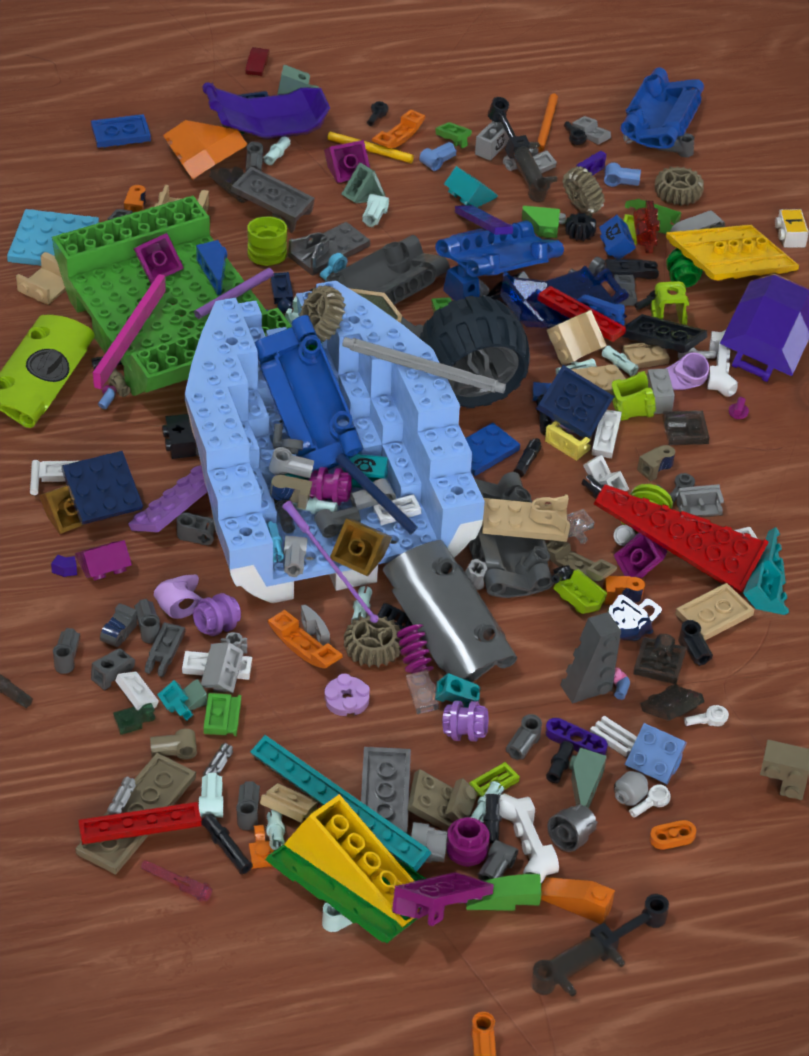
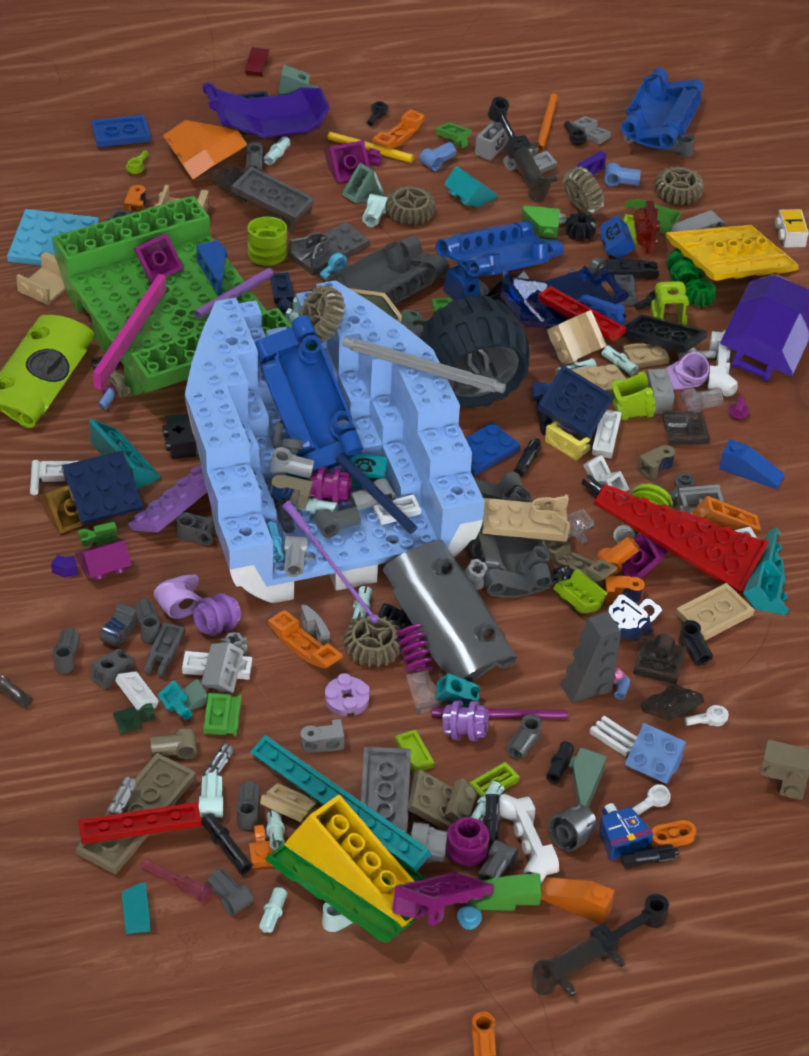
pearl gold slope [330,518,392,576] -> none
dark purple tile [455,205,513,235] -> none
dark purple beam [545,718,608,756] -> none
light grey head [614,771,648,806] -> none
none -> bright green plate [78,522,117,547]
none -> teal slope [89,418,161,489]
none -> teal slope [122,882,150,934]
none -> lime plate [126,150,149,175]
none -> dark grey piece [207,869,254,916]
none -> light aqua axle [259,887,288,933]
none -> light grey leg [301,719,344,753]
none -> magenta plate [366,148,383,166]
none -> dark tan gear [386,185,436,226]
none -> lime tile [394,729,435,774]
none -> sand green slope [401,310,426,326]
none -> magenta piece [431,708,568,719]
none -> medium azure plate [457,906,482,930]
none -> orange piece [597,535,640,576]
none -> blue torso [599,803,653,861]
none -> black piece [621,844,679,868]
none -> clear piece [680,388,723,415]
none -> green gear [685,277,716,308]
none -> orange slope [692,496,761,533]
none -> blue slope [719,439,785,489]

